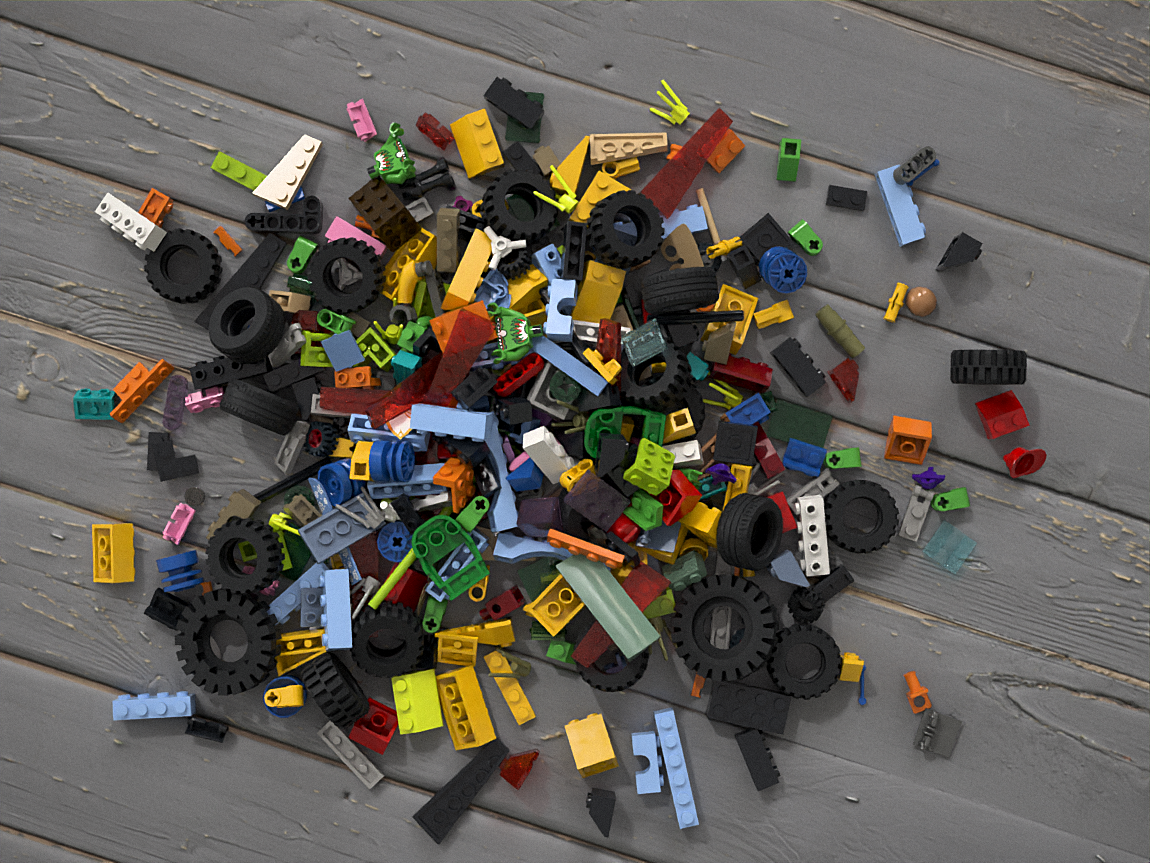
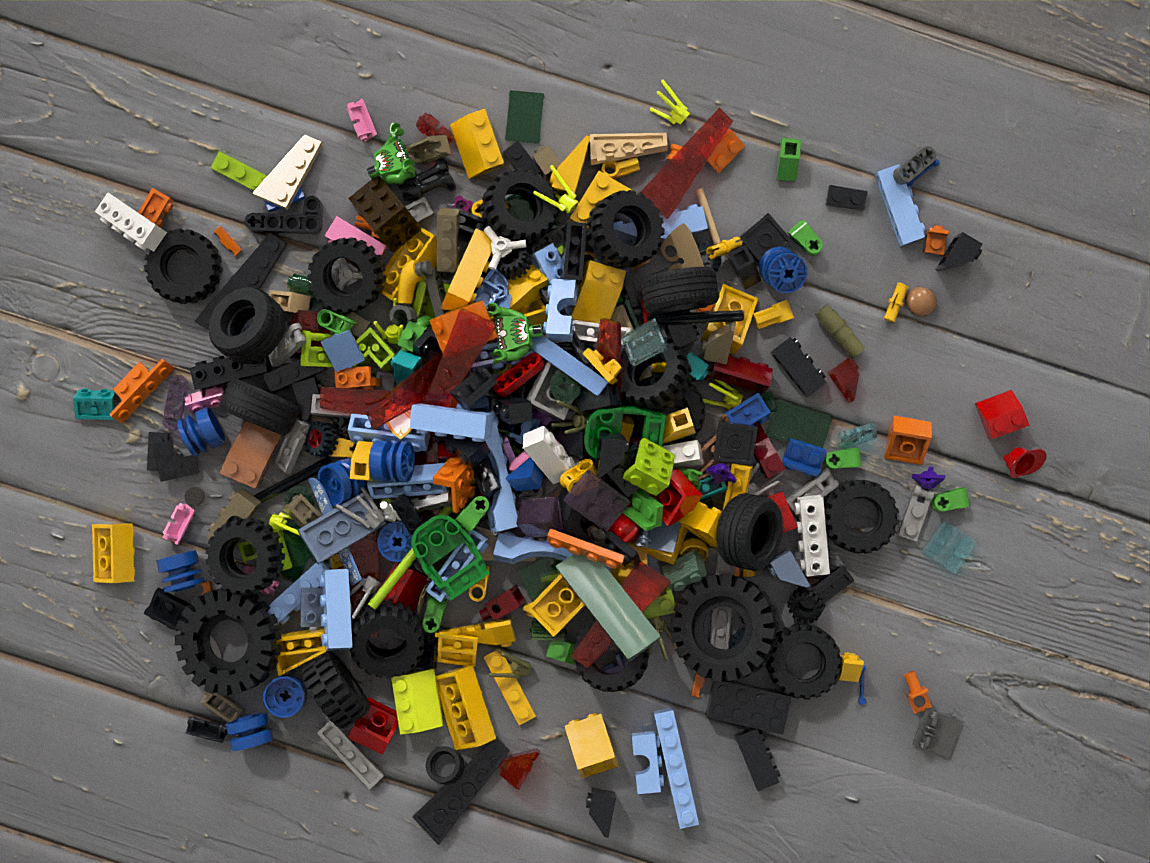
light blue brick [112,691,196,720] -> none
yellow piece [264,685,304,708] -> none
bright green piece [287,235,318,274] -> none
black brick [483,77,544,132] -> none
black tyre [950,350,1027,385] -> none
none -> blue wheel [177,407,226,457]
none -> dark tan slope [201,692,244,722]
none -> nougat slope [220,421,282,488]
none -> blue wheel [225,712,274,751]
none -> dark tan hinge [406,135,451,165]
none -> black tyre [425,746,465,785]
none -> clear light blue slope [838,422,877,450]
none -> orange bracket [923,225,949,256]

